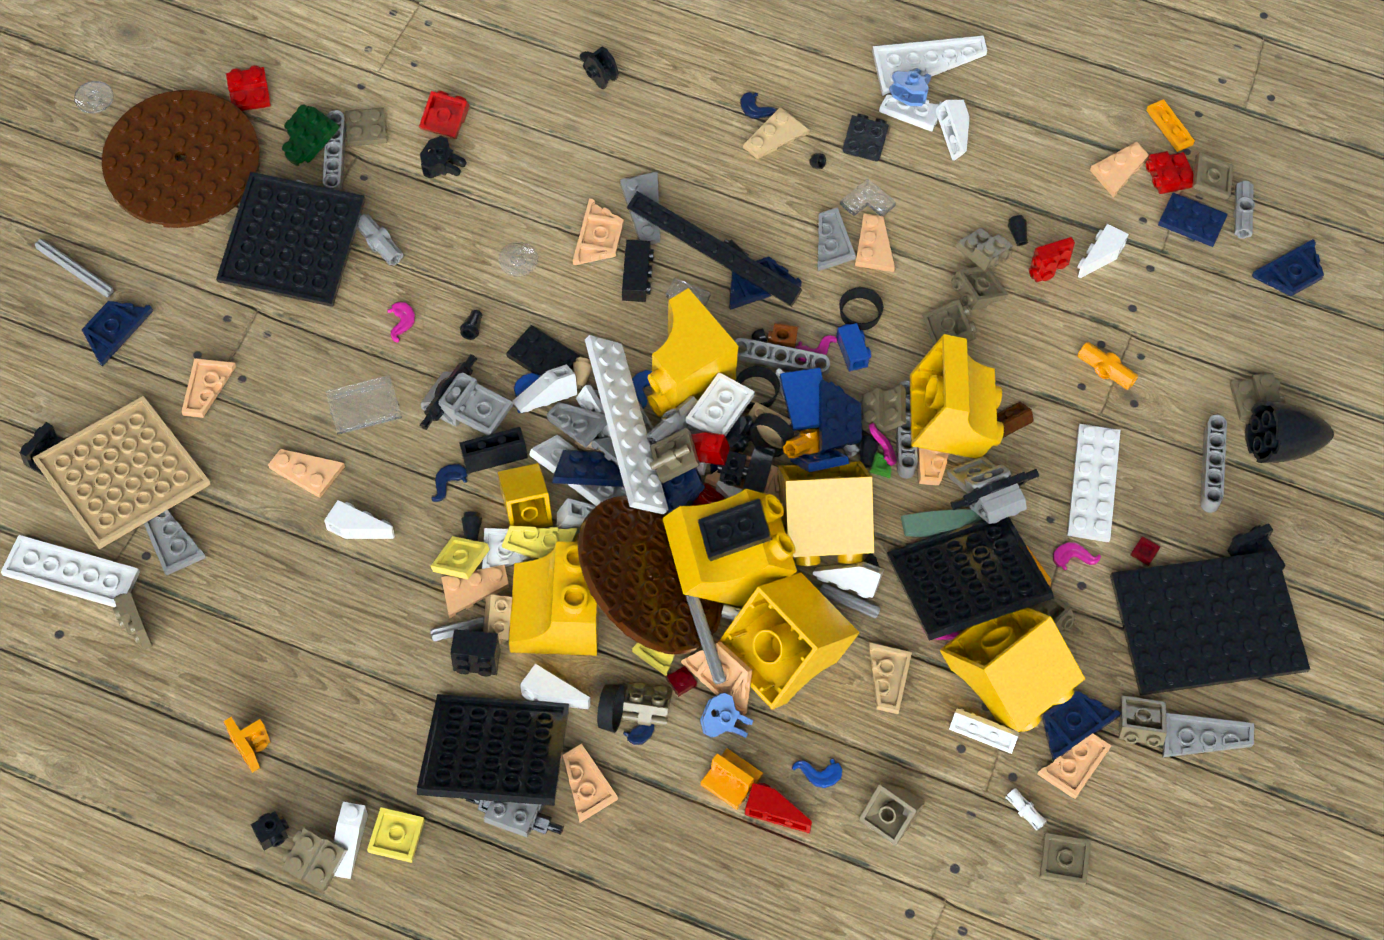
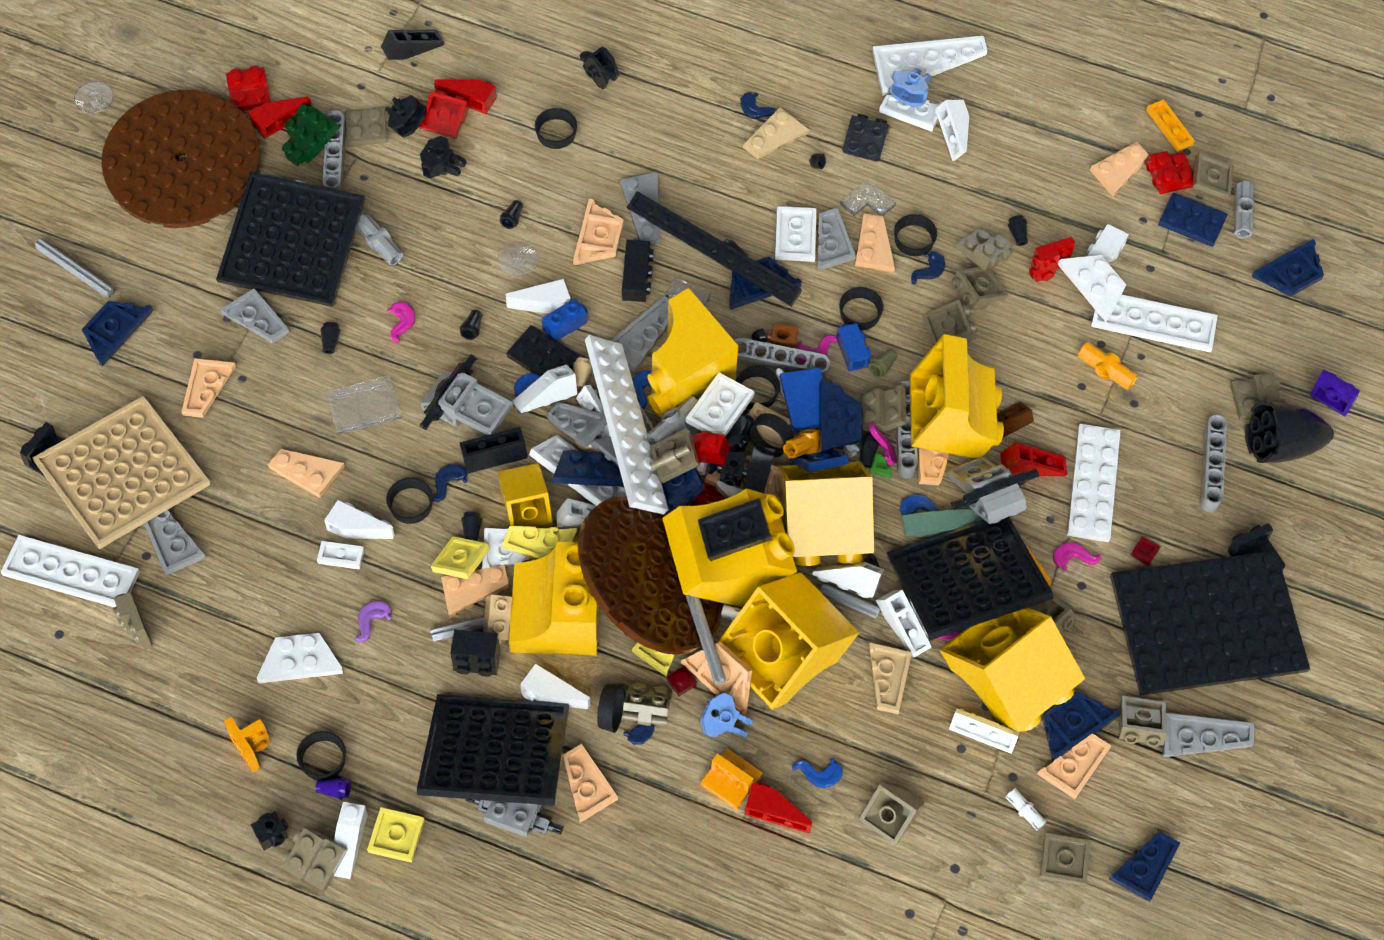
none -> light grey wing [220,289,289,344]
none -> red slope [249,96,312,139]
none -> white wing [257,633,343,683]
none -> black tyre [296,731,346,780]
none -> dark purple cone [316,777,351,800]
none -> white plate [317,541,365,569]
none -> black cone [320,322,341,354]
none -> medium lavender piece [355,601,391,642]
none -> black slope [381,30,444,60]
none -> black hinge [385,95,427,138]
none -> black tyre [386,478,433,524]
none -> red slope [434,79,497,114]
none -> black cone [500,200,523,229]
none -> white slope [505,279,570,314]
none -> black tyre [535,108,577,149]
none -> blue brick [542,299,588,341]
none -> light grey wing [610,296,669,372]
none -> white plate [775,206,816,262]
none -> olive cone [869,350,897,377]
none -> white slope [876,590,931,658]
none -> black tyre [894,214,937,256]
none -> blue piece [900,494,946,515]
none -> dark blue piece [911,251,945,285]
none -> red slope [1000,443,1067,476]
none -> white wing [1058,255,1126,322]
none -> white plate [1091,295,1218,352]
none -> dark blue wing [1109,832,1180,902]
none -> dark purple plate [1309,370,1360,417]

